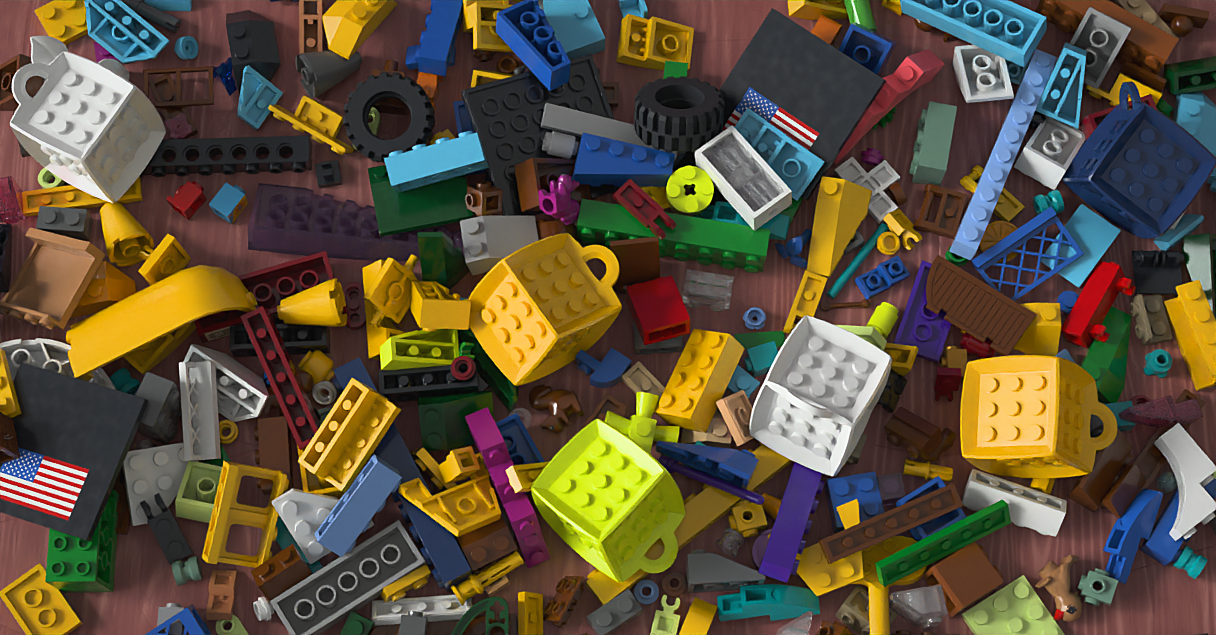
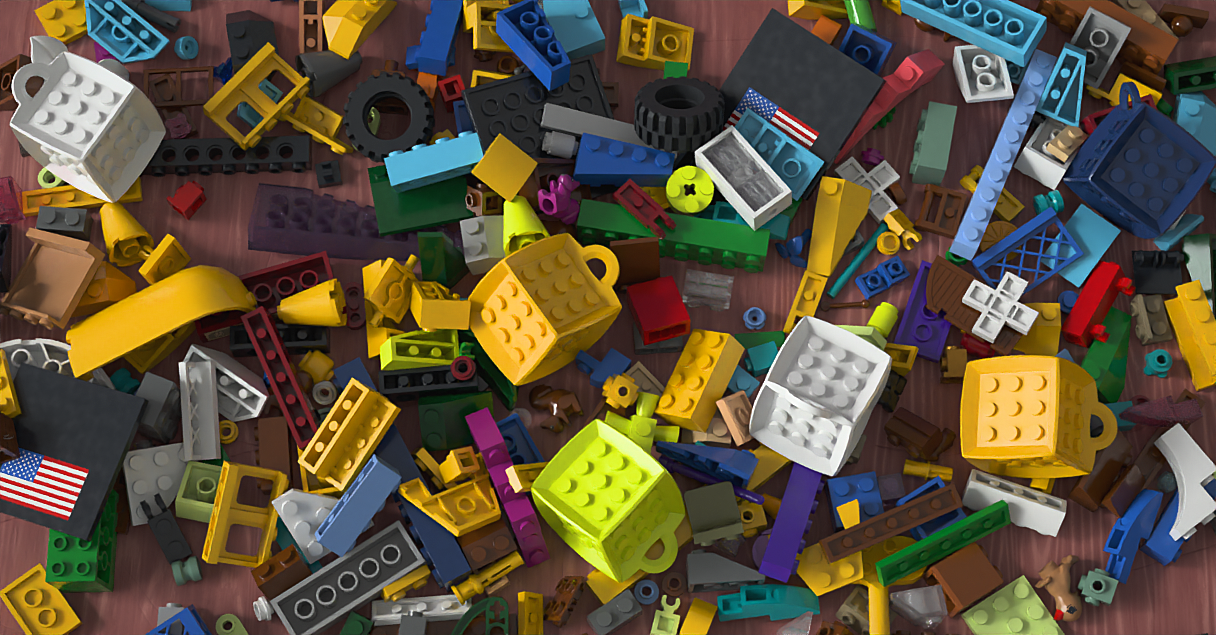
nougat slope [206,570,237,620] -> none
dark azure brick [209,183,248,225] -> none
dark red plate [933,367,962,402] -> none
teal wheel [1173,545,1208,579] -> none
none -> yellow window [203,42,310,151]
none -> red brick [438,74,465,113]
none -> yellow slope [471,133,538,202]
none -> neon yellow cone [503,195,550,257]
none -> yellow brick [601,373,639,409]
none -> olive bracket [684,481,744,546]
none -> white plate [962,271,1039,343]
none -> tan plate [1045,125,1089,163]

